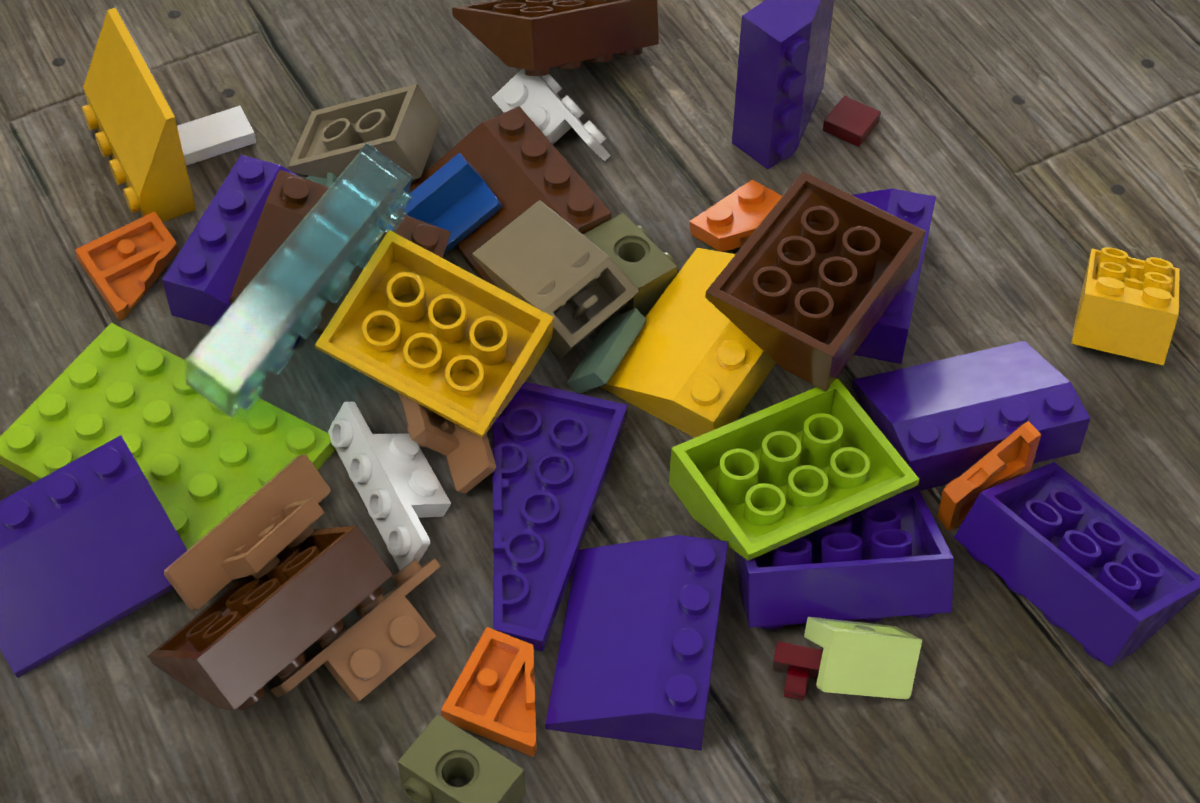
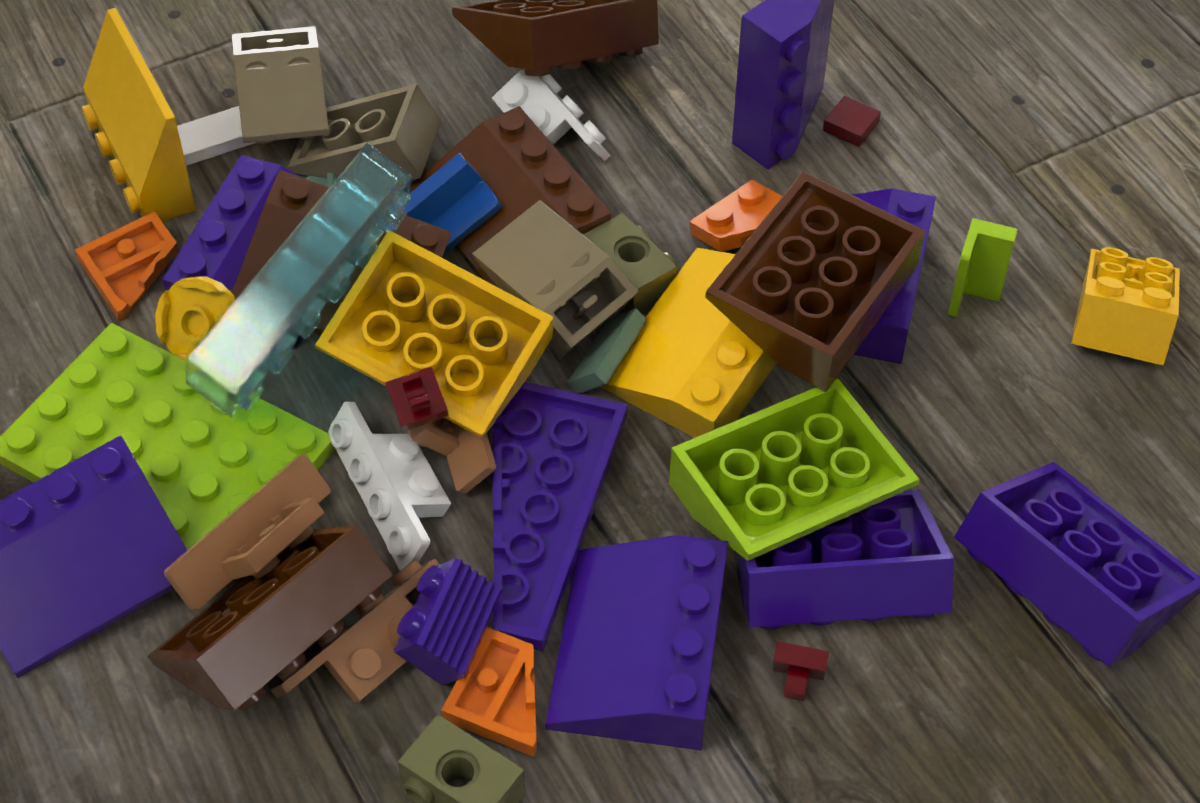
yellowish green panel [804,617,922,700] -> none
dark purple slope [852,341,1091,491] -> none
orange wing [937,421,1041,531] -> none
none -> yellow tile [155,276,243,369]
none -> dark tan slope [232,26,329,144]
none -> dark red tile [385,367,449,432]
none -> dark purple brick [394,558,502,685]
none -> lime panel [948,218,1018,317]

